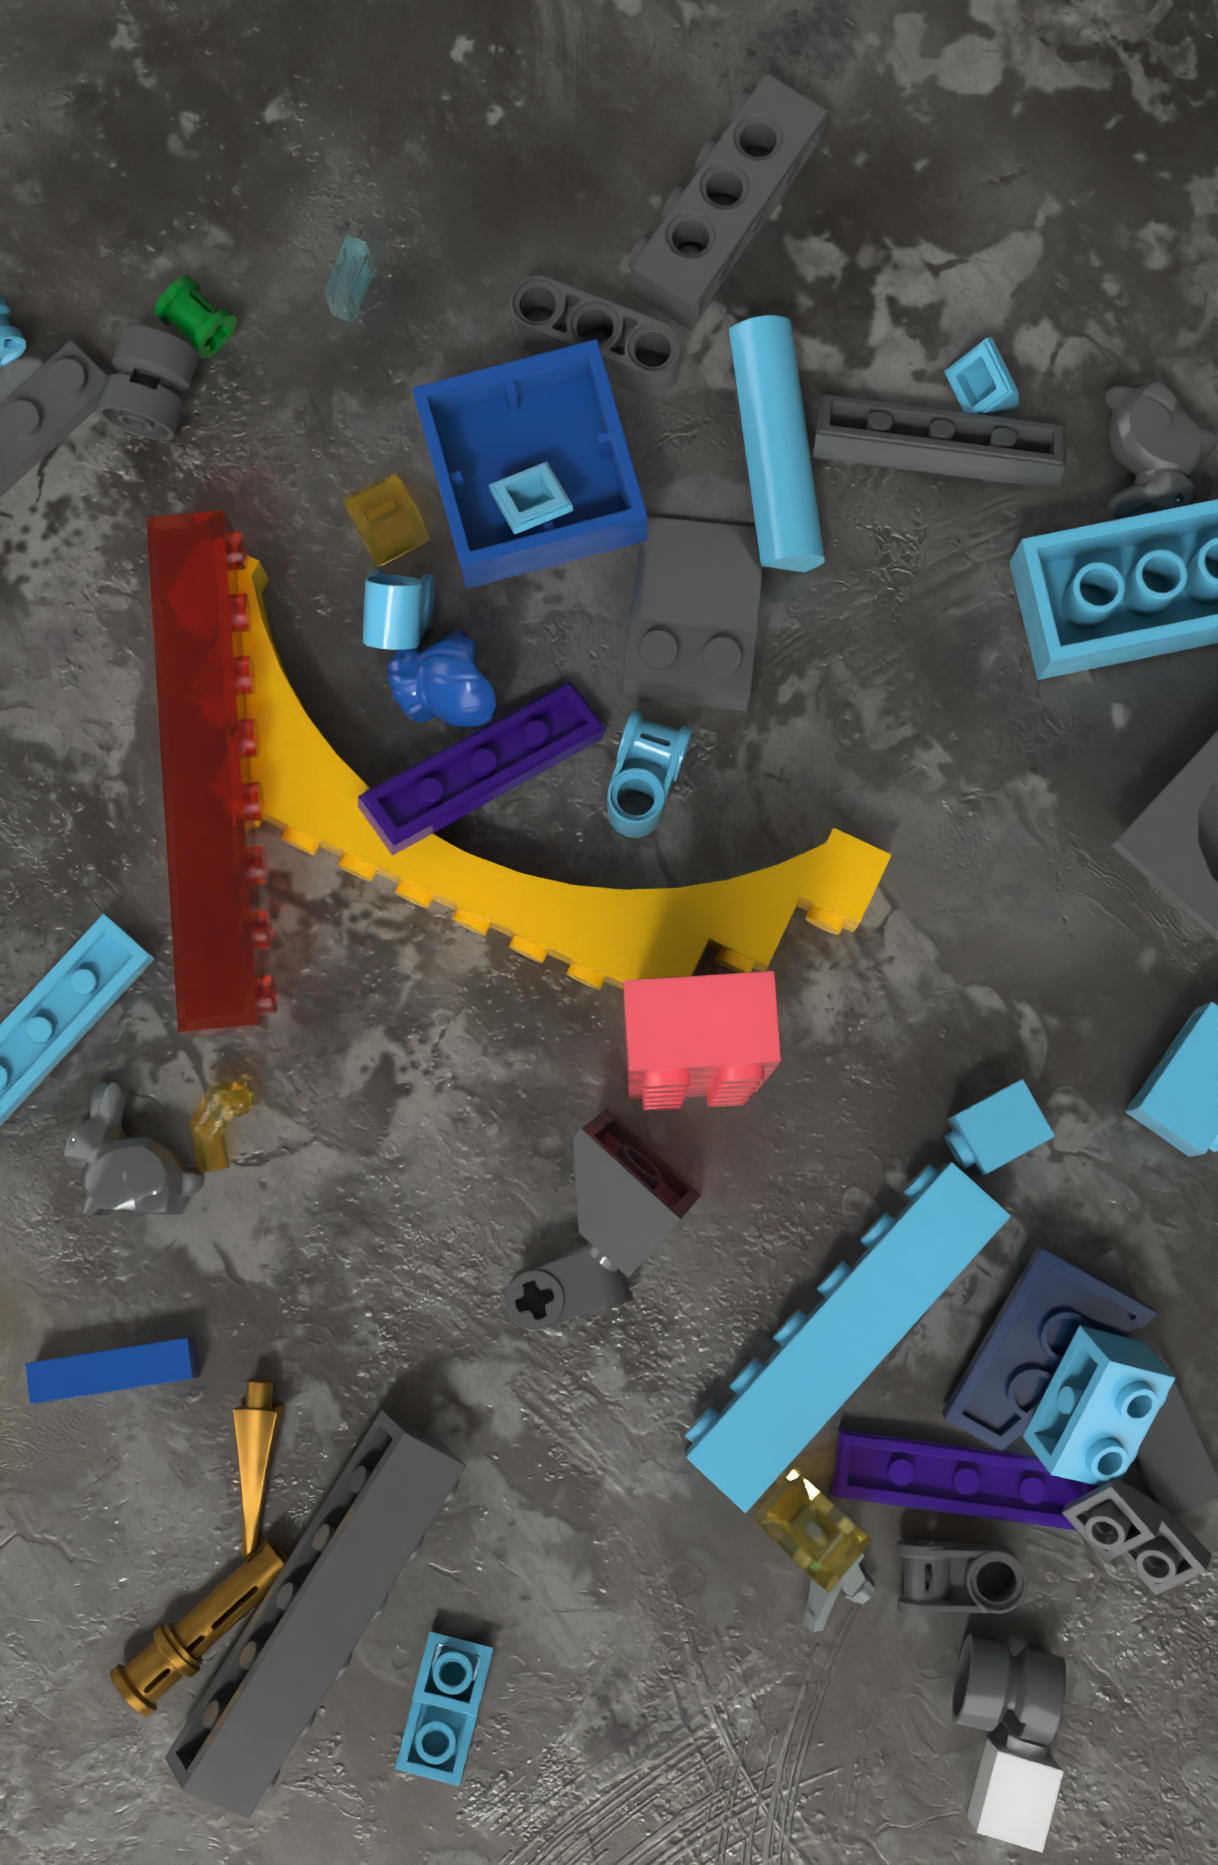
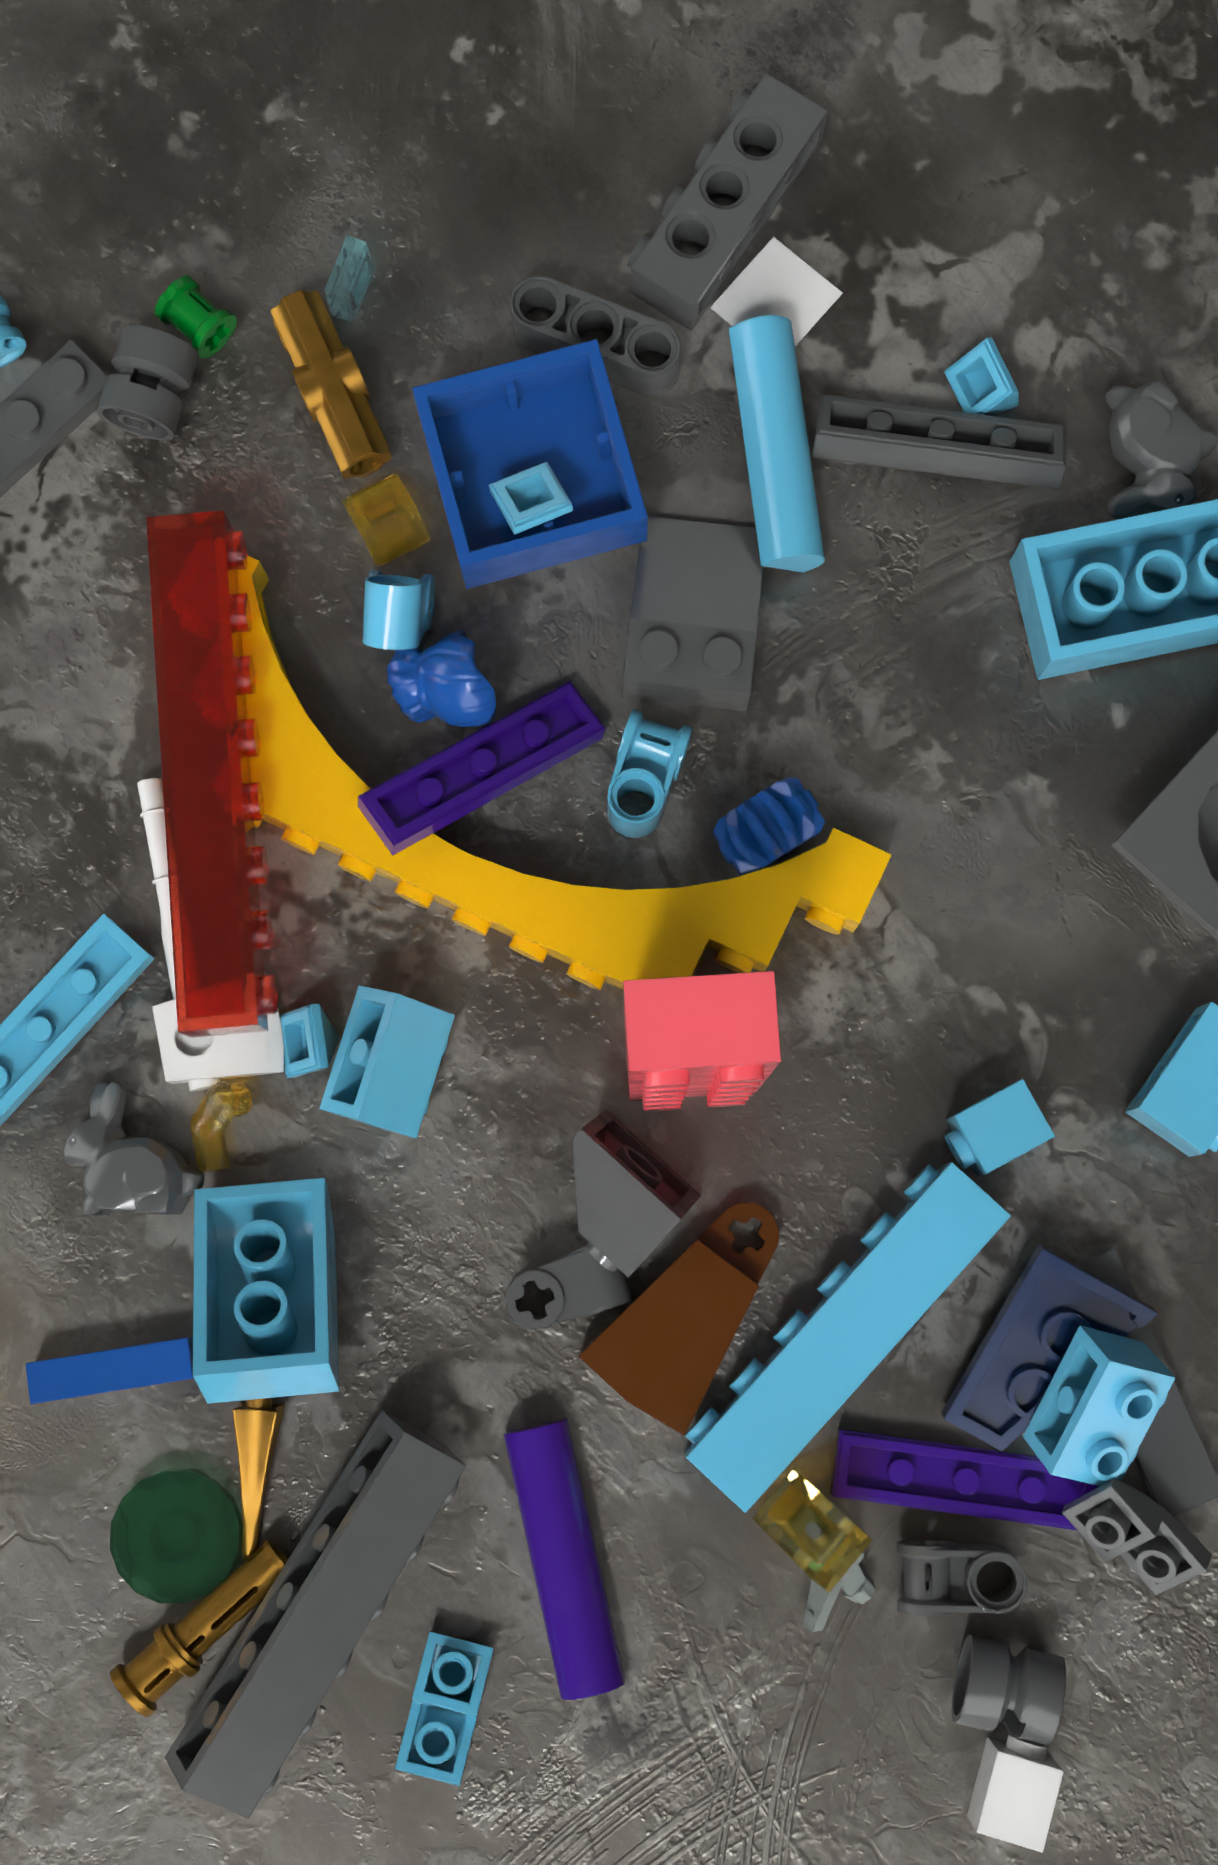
none -> clear green tile [110,1468,243,1604]
none -> white piece [137,778,284,1092]
none -> medium azure brick [193,1178,340,1404]
none -> pearl gold piece [270,290,392,479]
none -> medium azure slope [279,1004,339,1078]
none -> medium azure brick [319,985,455,1139]
none -> dark purple brick [503,1418,625,1700]
none -> reddish brown piece [578,1202,779,1436]
none -> white sticker [710,237,843,346]
none -> blue gear [713,778,825,876]

